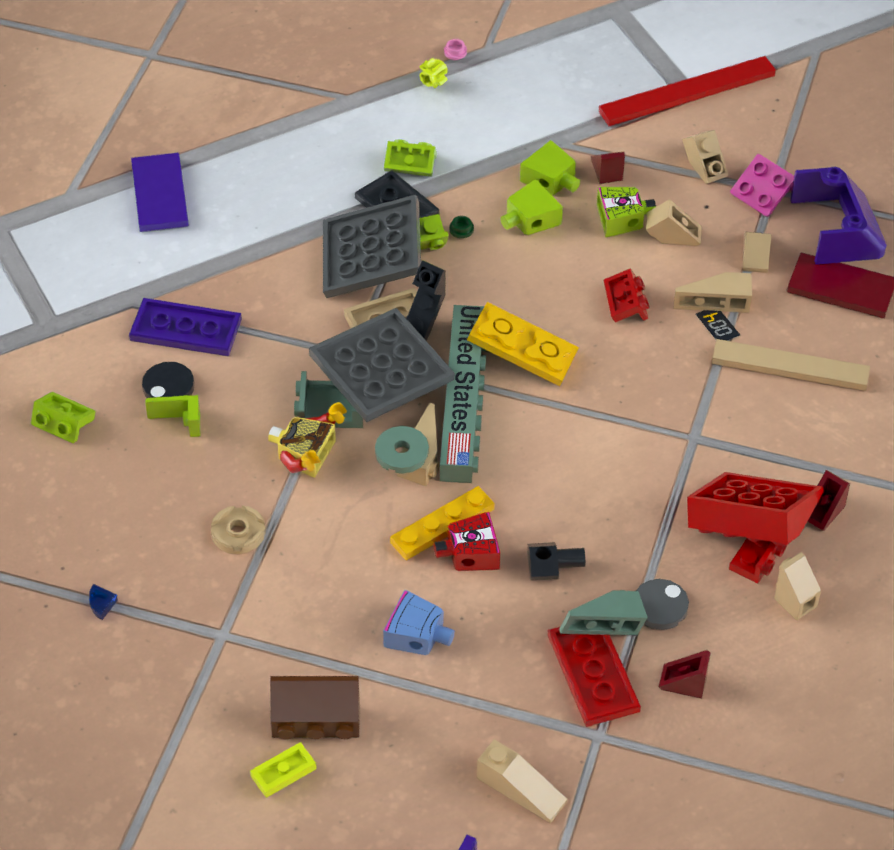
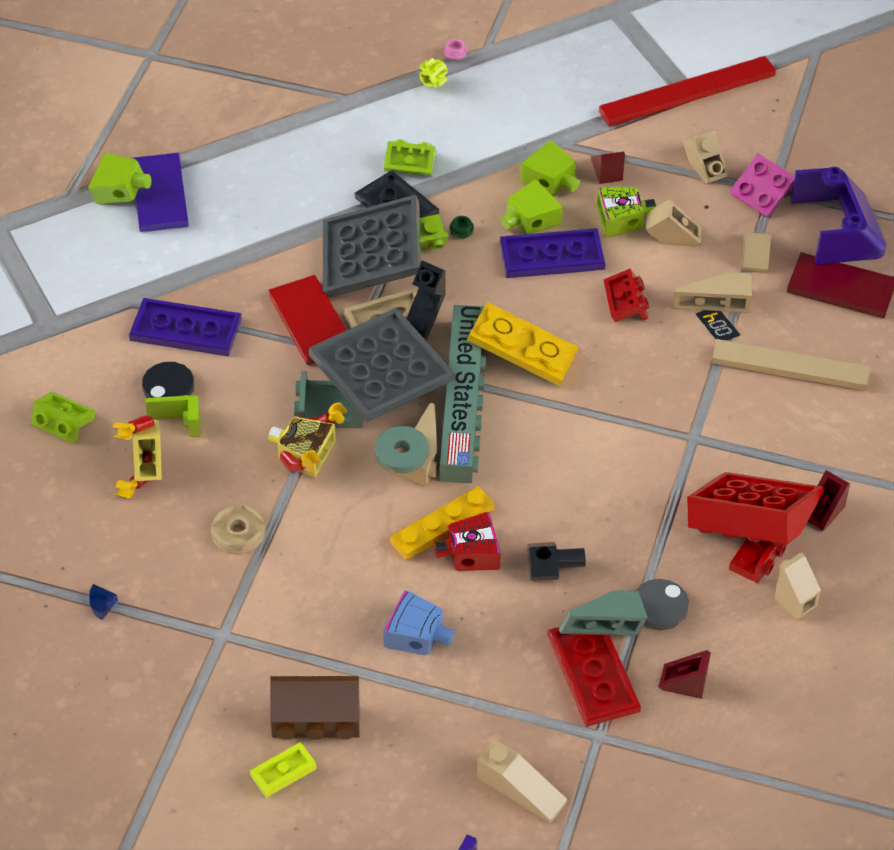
none -> lime torso [88,153,151,204]
none -> torso [113,415,162,498]
none -> red tile [268,275,347,365]
none -> dark purple tile [500,228,605,278]

